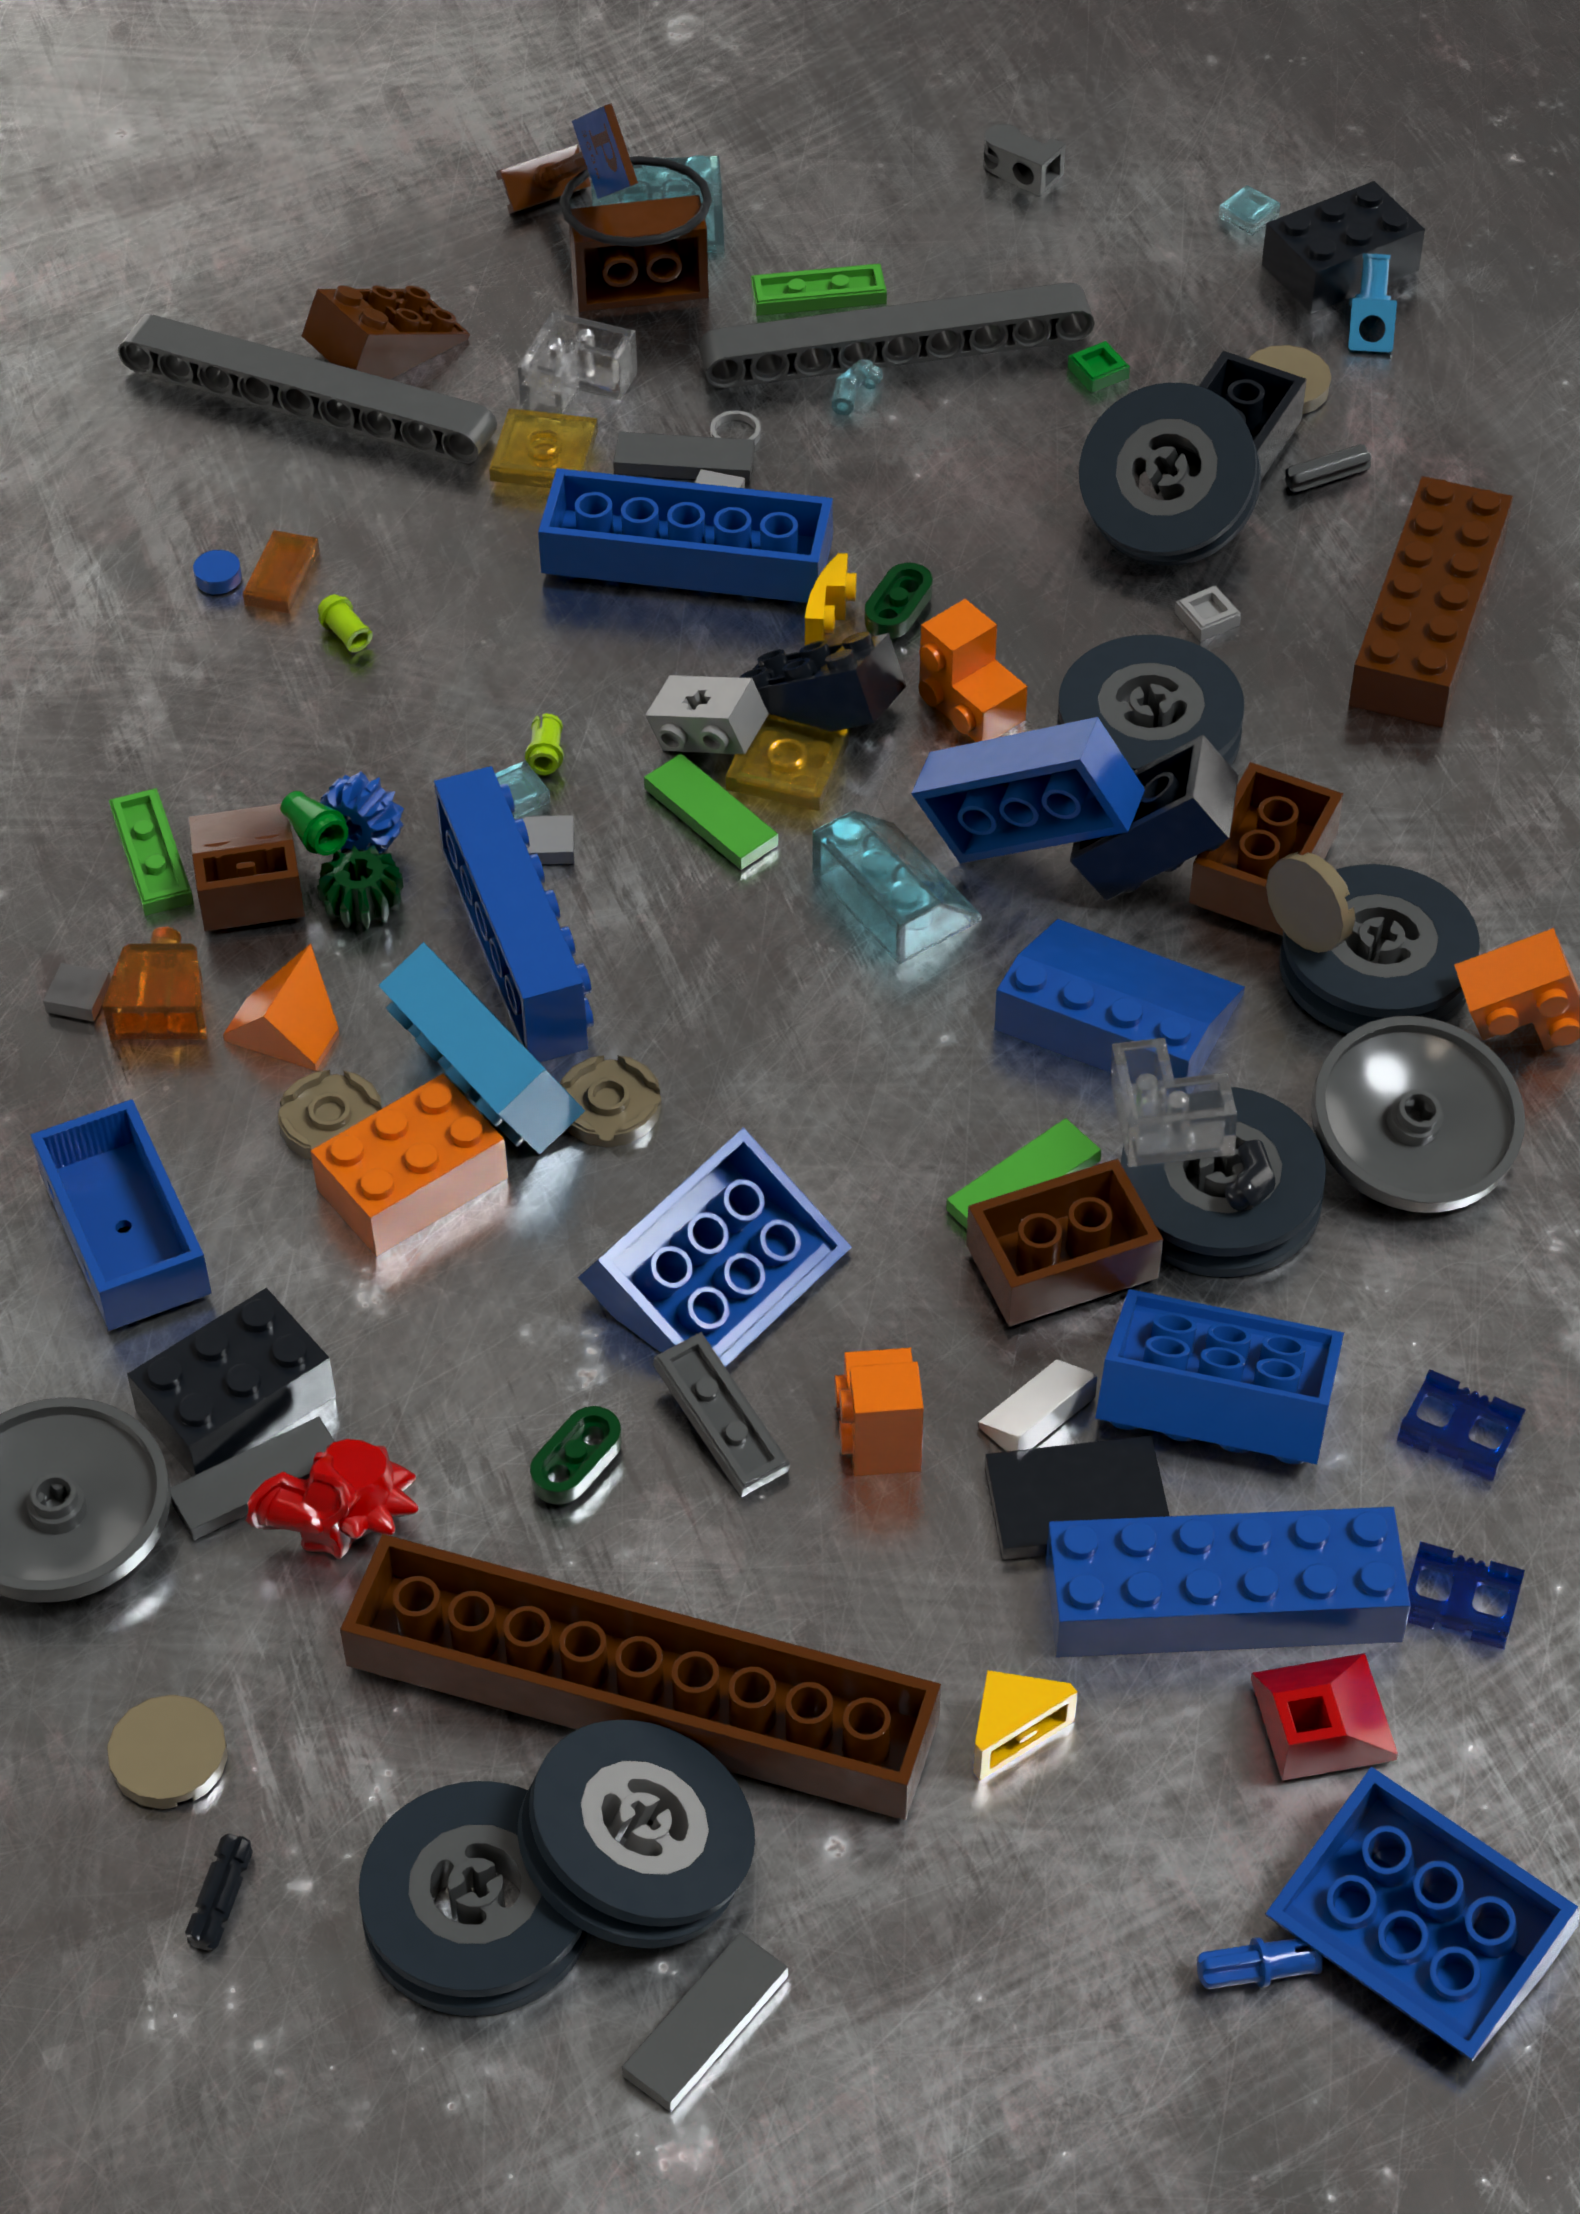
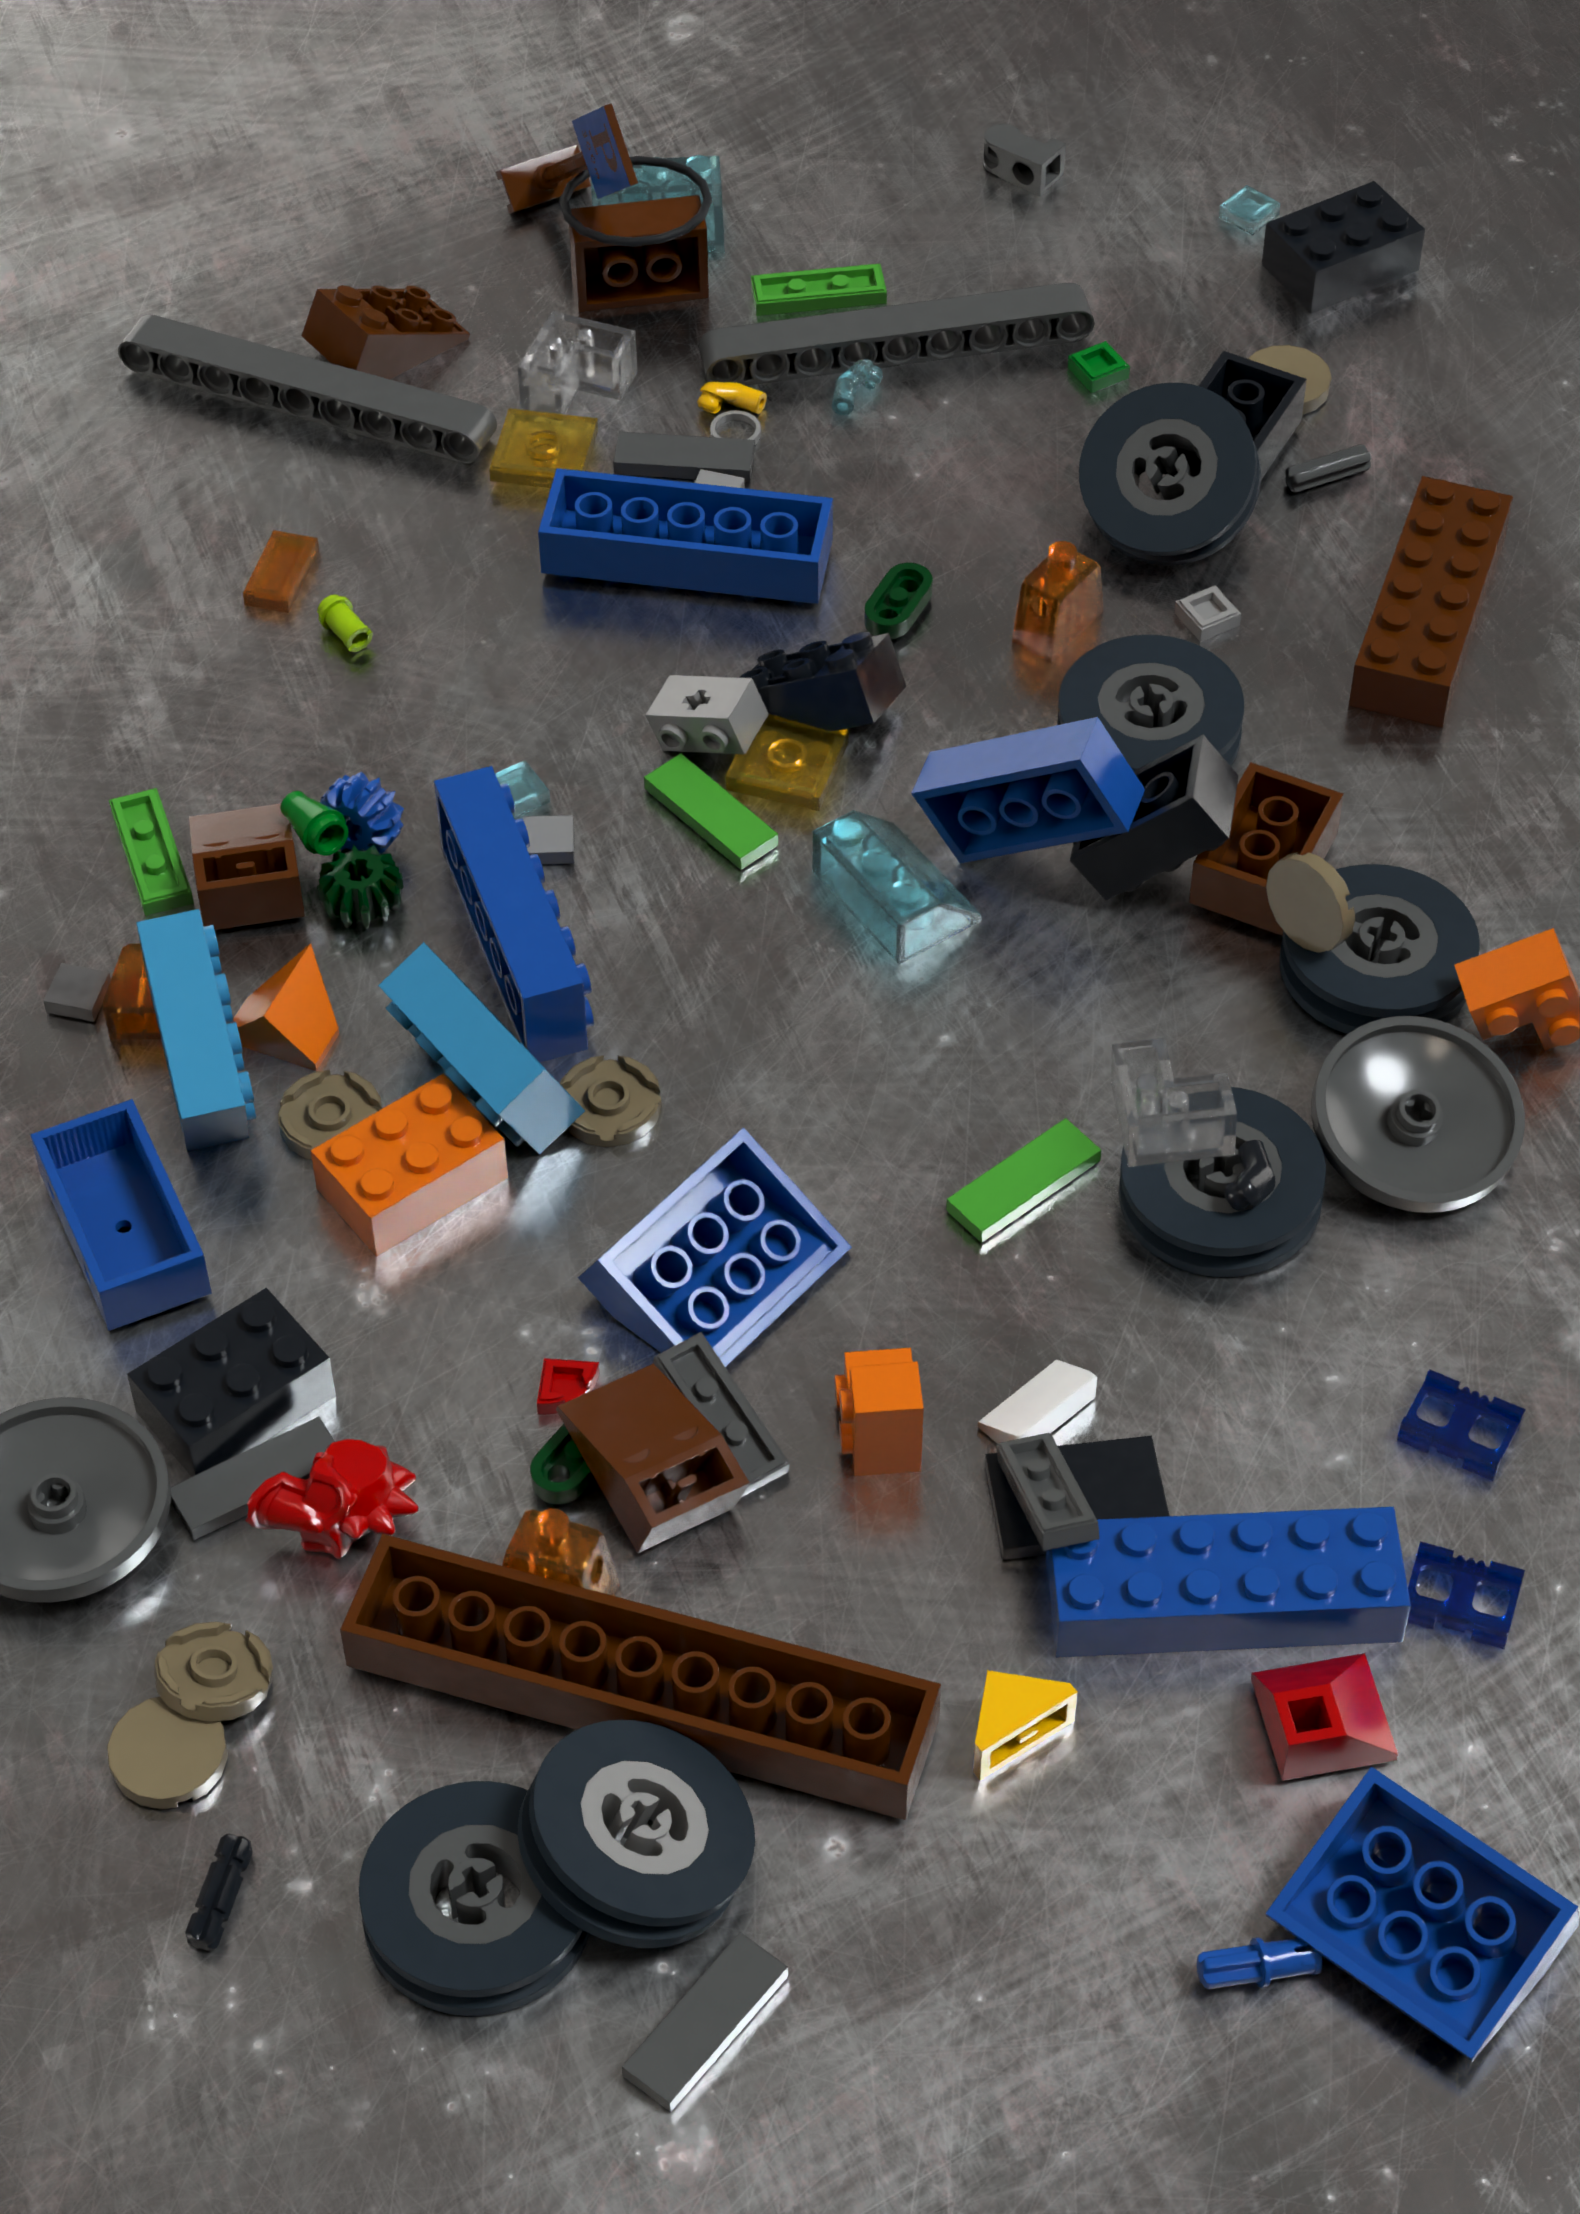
blue tile [193,550,242,594] -> none
lime pin [525,713,564,775] -> none
yellow slope [805,553,857,646] -> none
orange brick [918,599,1028,742] -> none
reddish brown brick [966,1158,1163,1327] -> none
blue slope [994,919,1245,1096] -> none
blue slope [1095,1289,1344,1465] -> none
dark azure bracket [1348,253,1397,352] -> none
none -> dark azure piece [136,909,256,1152]
none -> dark tan tile [154,1622,273,1722]
none -> clear orange torso [502,1509,620,1596]
none -> red tile [537,1358,600,1415]
none -> reddish brown slope [556,1363,750,1553]
none -> yellow arm [697,382,767,414]
none -> dark grey tile [996,1433,1100,1551]
none -> clear orange torso [1012,541,1103,663]

